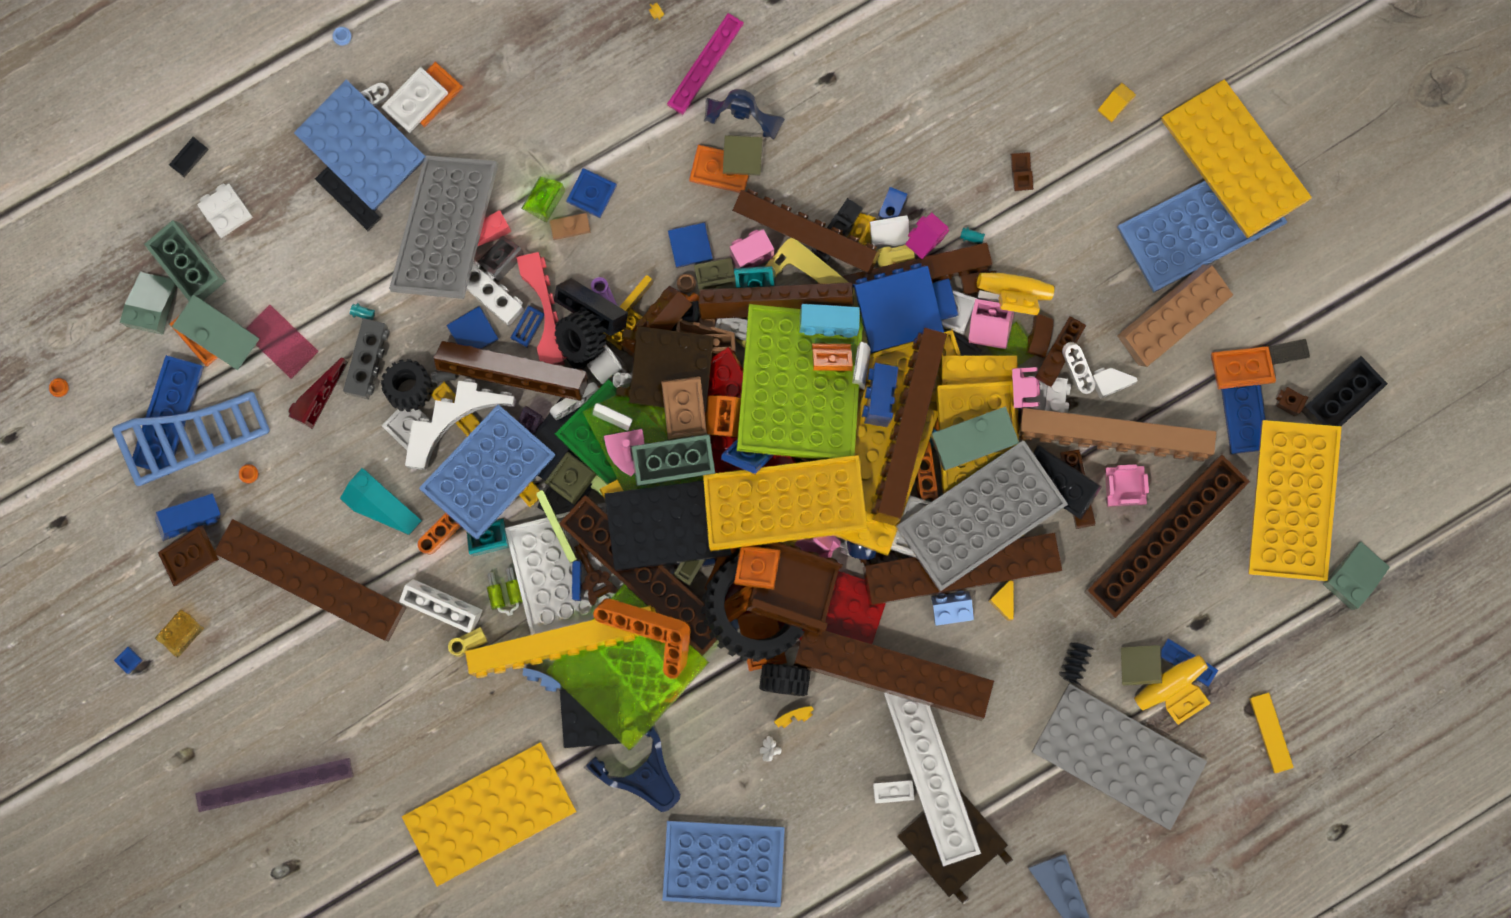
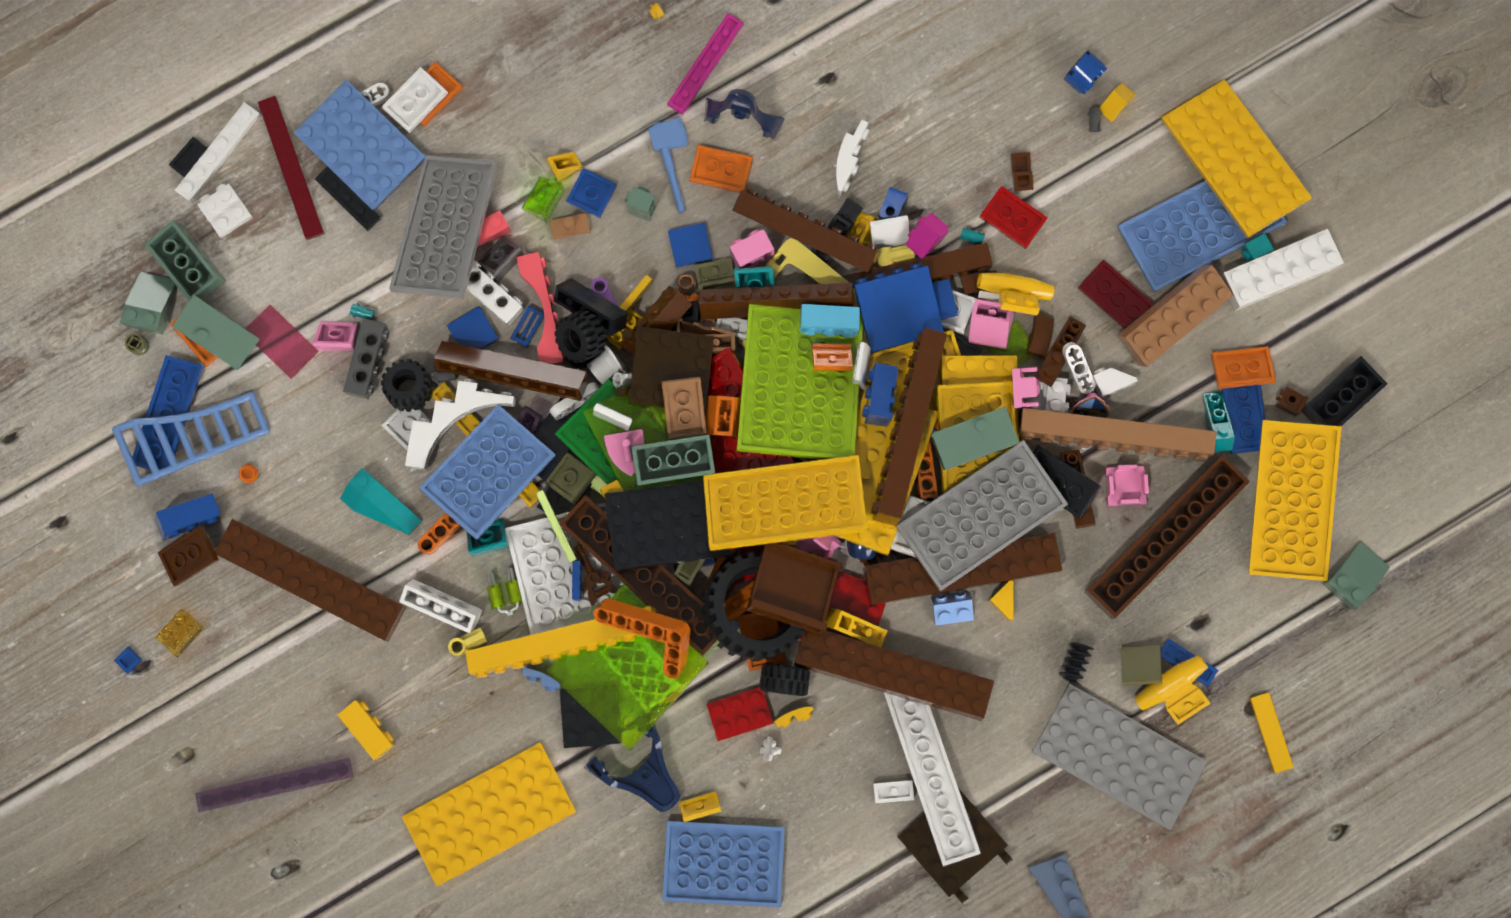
orange plate [49,378,69,397] -> none
dark red wedge [288,357,348,429] -> none
light blue plate [332,27,352,46] -> none
blue tile [721,439,774,474] -> none
olive tile [723,136,762,176] -> none
orange tile [734,546,781,589] -> none
clear smoke tile [1268,339,1310,365] -> none
none -> olive wheel [125,334,149,356]
none -> white plate [175,102,260,203]
none -> dark red tile [258,96,325,240]
none -> bright pink slope [313,321,358,352]
none -> yellow brick [338,700,395,760]
none -> yellow slope [546,152,583,182]
none -> sand green brick [625,187,656,222]
none -> medium blue piece [648,118,688,213]
none -> yellow plate [679,791,722,822]
none -> red plate [706,687,774,741]
none -> yellow slope [825,607,887,647]
none -> white slope [836,120,870,196]
none -> red plate [979,186,1048,249]
none -> blue brick [1063,50,1107,95]
none -> shield [1070,392,1109,418]
none -> dark red tile [1078,260,1155,329]
none -> dark grey pin [1087,108,1102,132]
none -> teal slope [1203,391,1235,453]
none -> white brick [1220,229,1344,311]
none -> teal brick [1241,234,1274,262]

